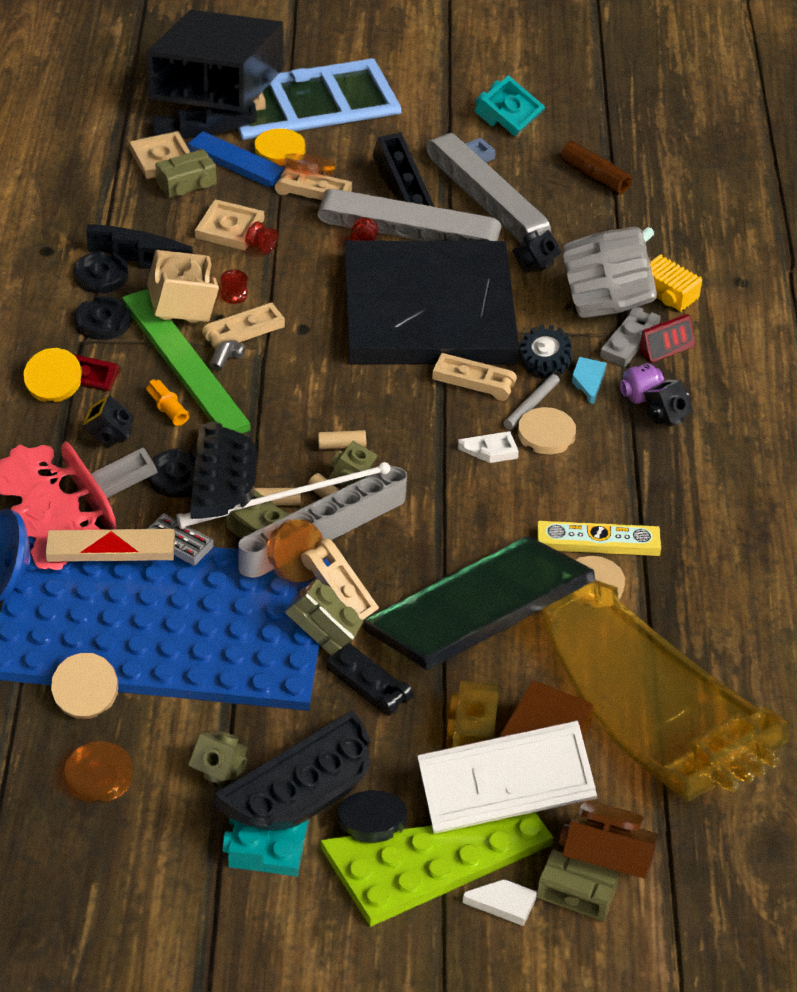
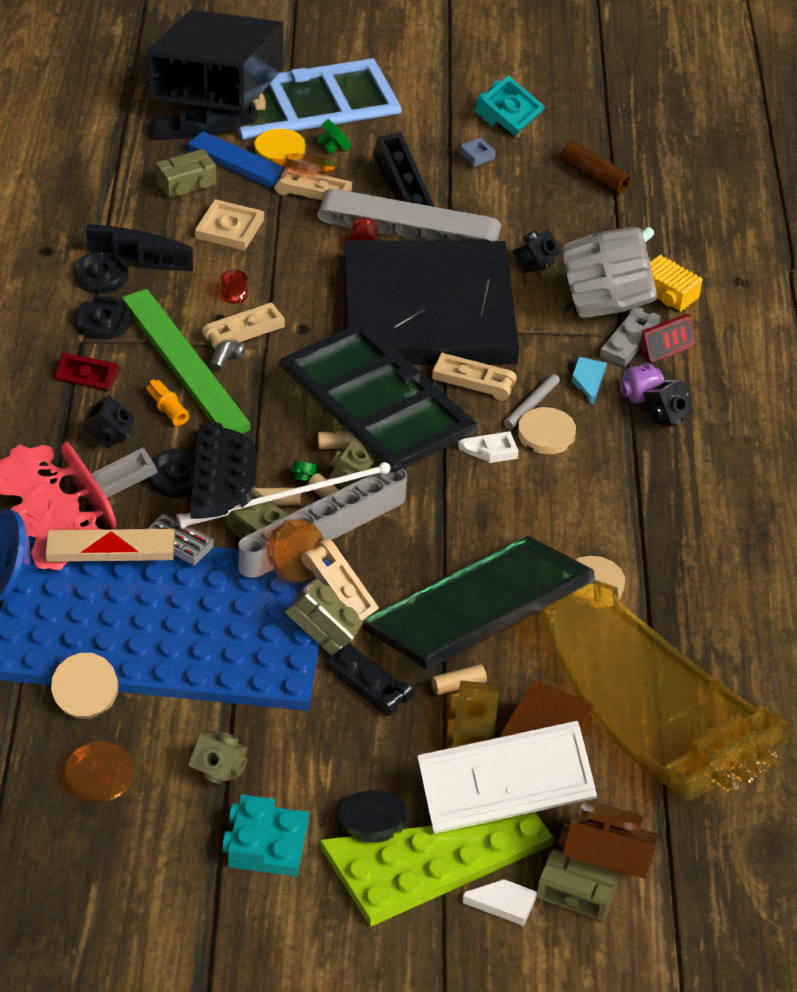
yellow tile [24,348,82,403] -> none
tan tile [129,131,190,179] -> none
tan piece [147,250,219,323] -> none
black plate [211,710,371,830] -> none
clear red wheel [245,221,279,254] -> none
light grey beam [426,133,551,244] -> none
black wheel [520,325,572,379] -> none
tile [537,521,661,556] -> none
none -> door [279,322,477,473]
none -> green plate [289,461,317,482]
none -> green tile [318,118,352,154]
none -> tan hinge [431,664,487,695]

